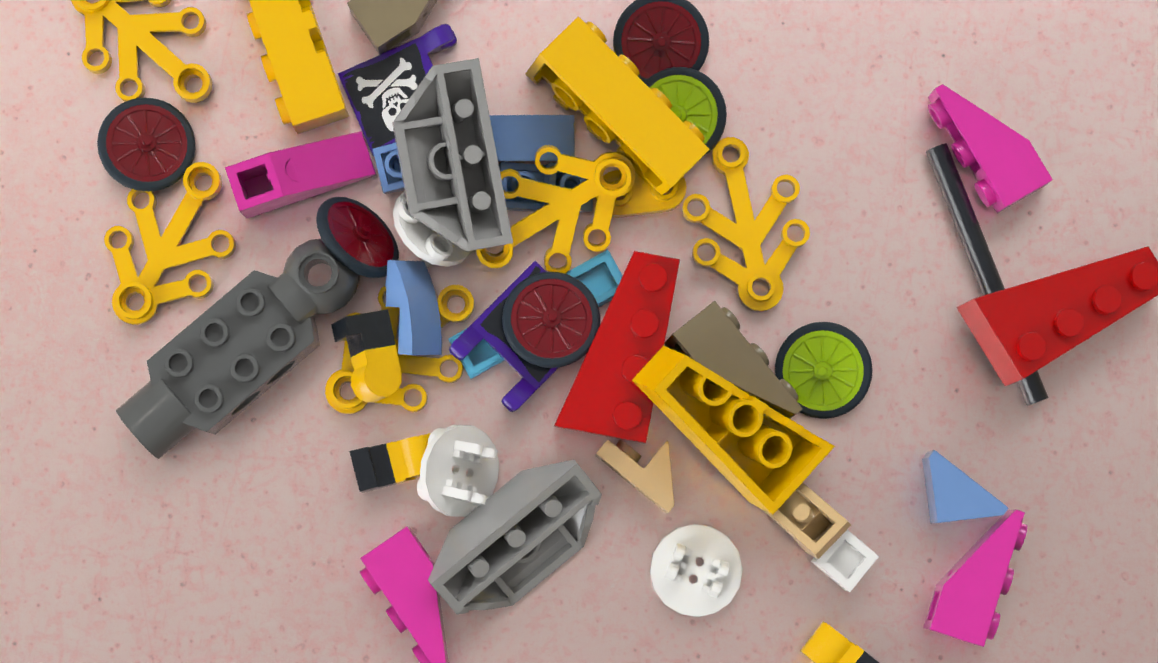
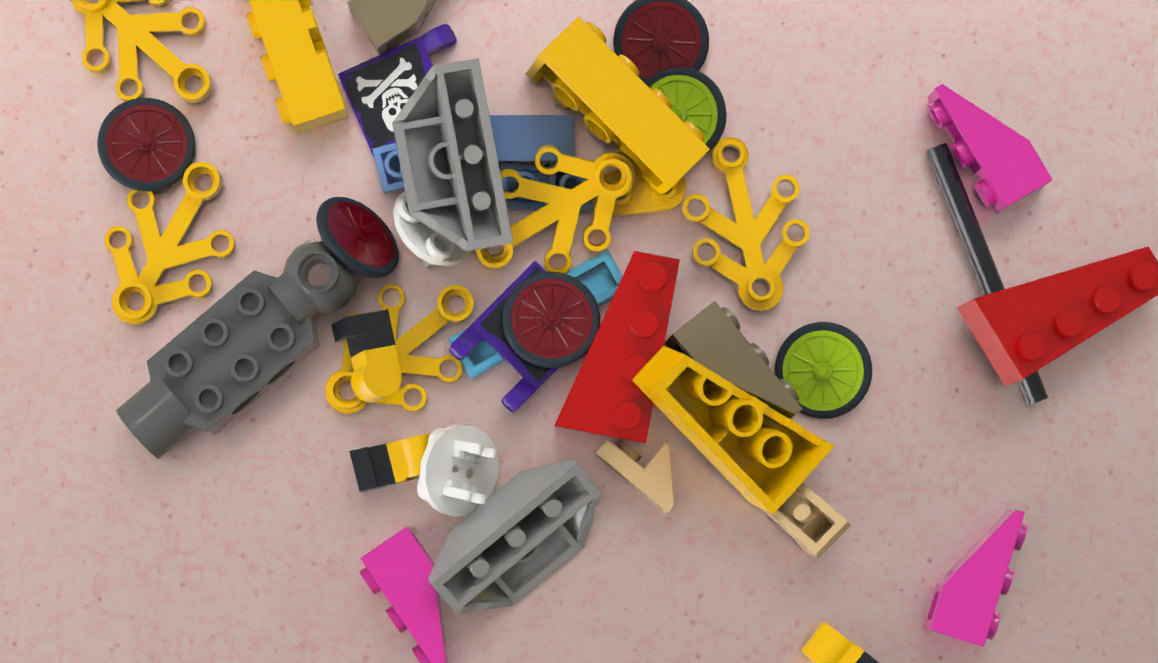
dark pink slope [225,131,376,219] -> none
medium blue slope [385,260,442,355] -> none
white plate [650,524,743,617] -> none
white tile [811,529,879,592] -> none
medium blue slope [922,450,1008,524] -> none

